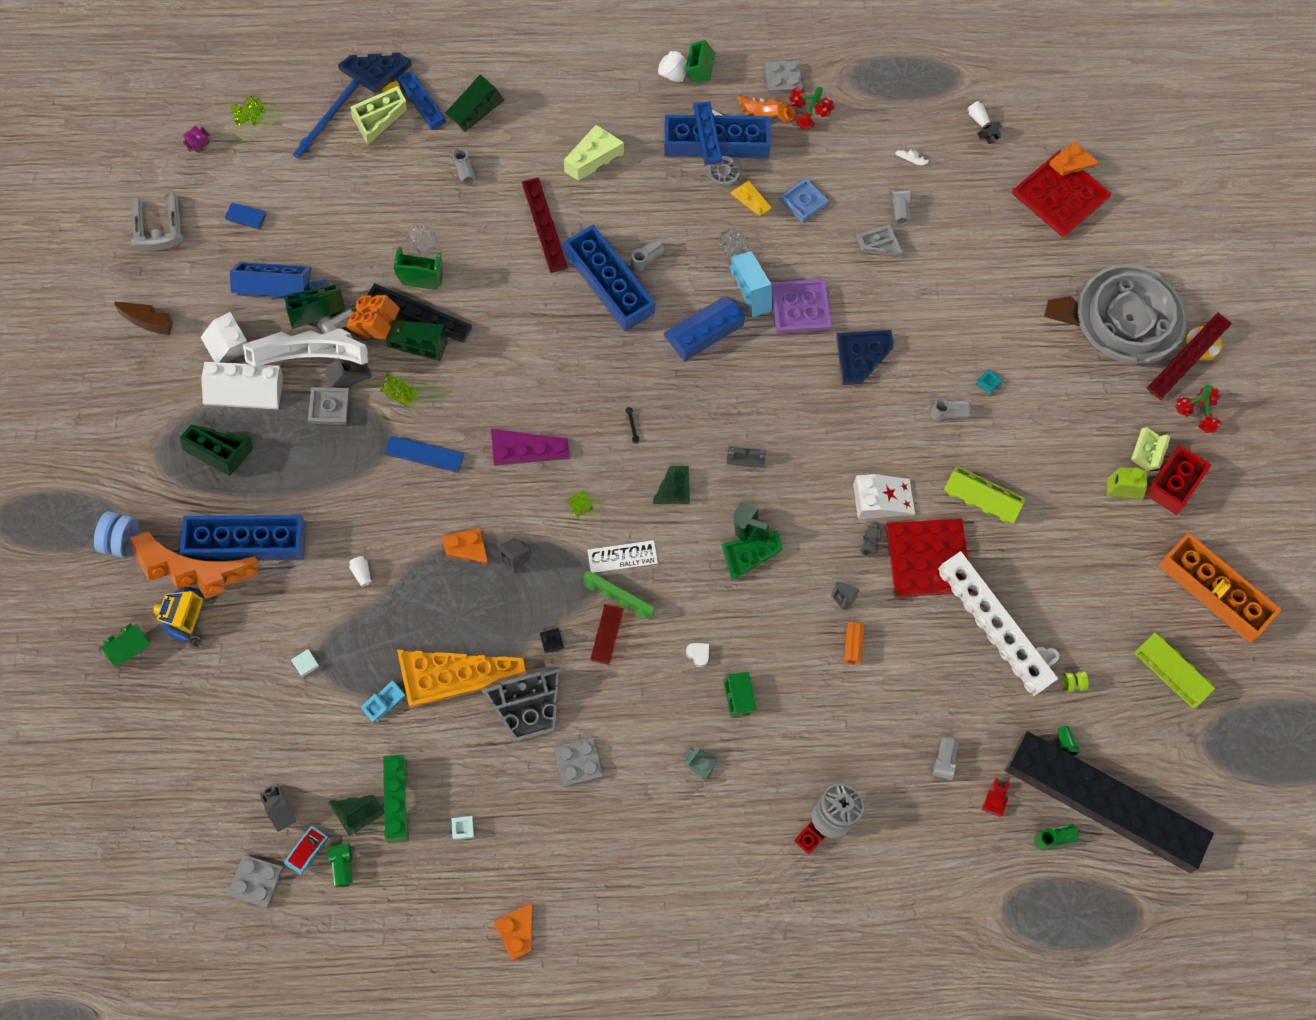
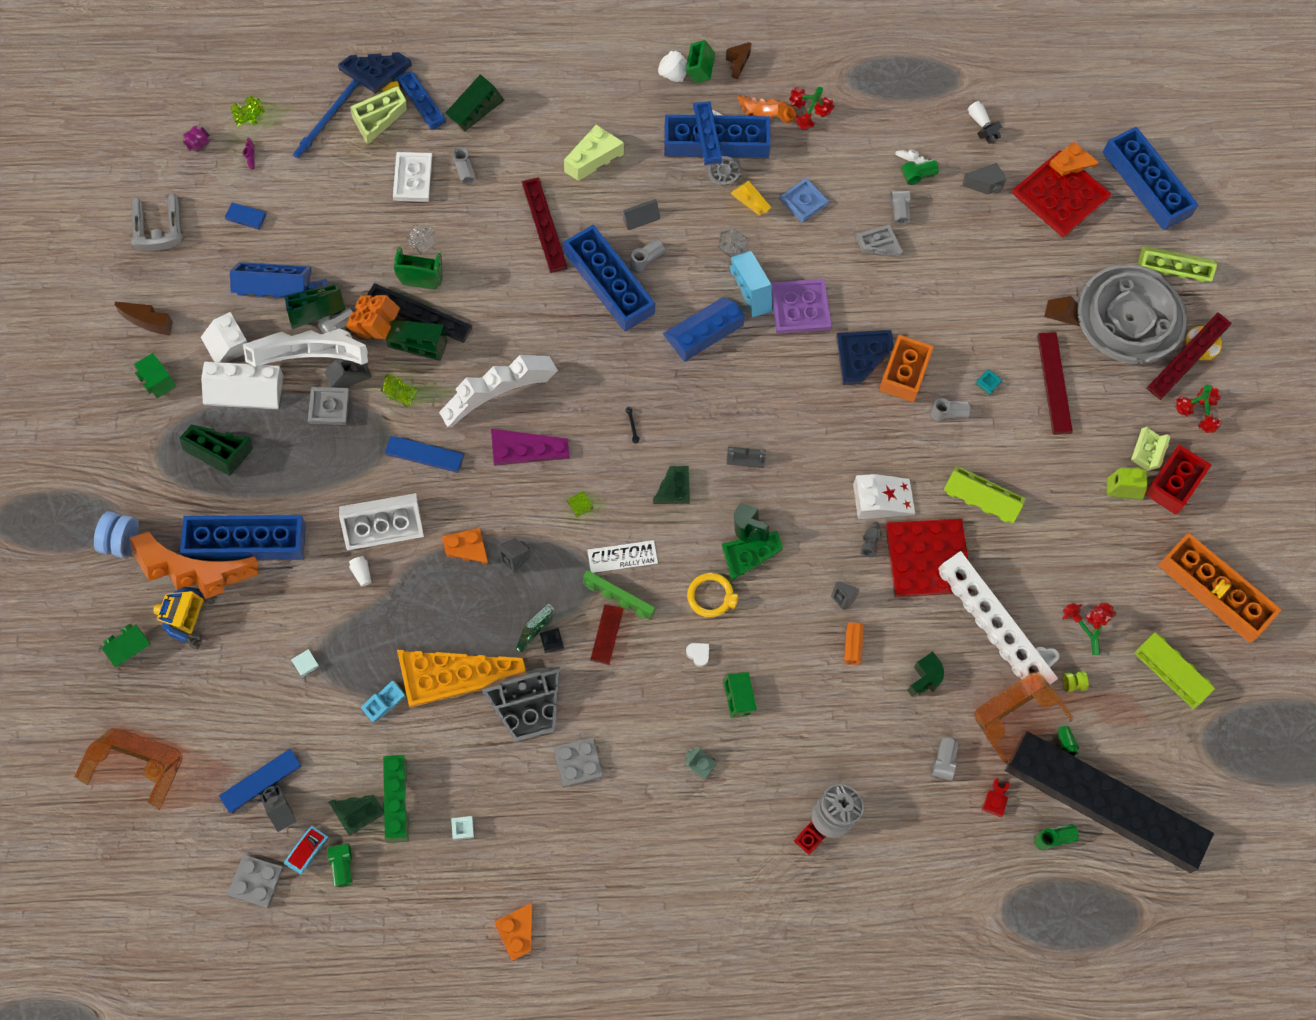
light grey plate [764,60,802,94] -> none
none -> clear orange windscreen [74,728,182,810]
none -> green brick [134,353,176,398]
none -> blue tile [219,749,302,814]
none -> magenta piece [243,138,255,170]
none -> white slope [339,493,424,550]
none -> white plate [393,152,432,202]
none -> white arch [439,355,558,427]
none -> clear green wing [516,604,554,652]
none -> dark grey slope [623,199,660,230]
none -> yellow piece [687,573,739,618]
none -> reddish brown slope [726,42,752,79]
none -> orange brick [879,334,934,403]
none -> green piece [901,159,939,185]
none -> dark green brick [907,652,944,697]
none -> dark grey slope [962,163,1006,195]
none -> clear orange windscreen [974,673,1074,764]
none -> dark red tile [1037,332,1073,435]
none -> red plant [1062,602,1117,655]
none -> blue brick [1103,126,1199,231]
none -> lime brick [1138,245,1217,282]

